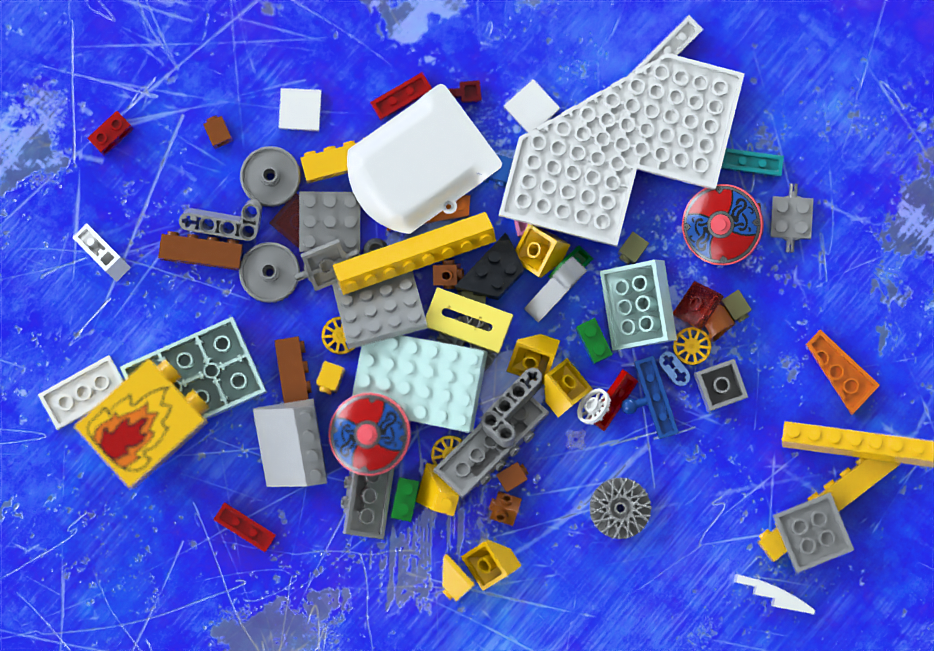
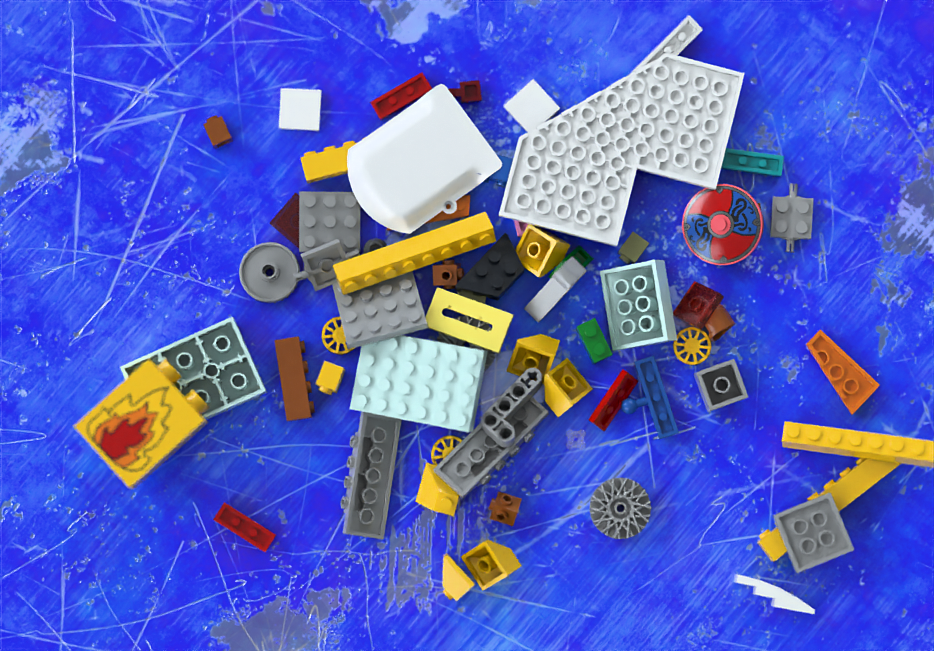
white tile [38,355,124,430] -> none
white slope [72,223,131,282] -> none
red brick [87,111,133,156] -> none
dark orange brick [158,231,244,270] -> none
light grey beam [179,199,263,241] -> none
light grey wheel [240,146,301,207] -> none
slope [253,399,327,487] -> none
dish [329,393,411,476] -> none
green brick [391,477,420,522] -> none
dark orange brick [496,462,529,493] -> none
white wheel [577,389,611,425] -> none
medium blue beam [659,352,690,386] -> none
olive brick [720,289,752,323] -> none

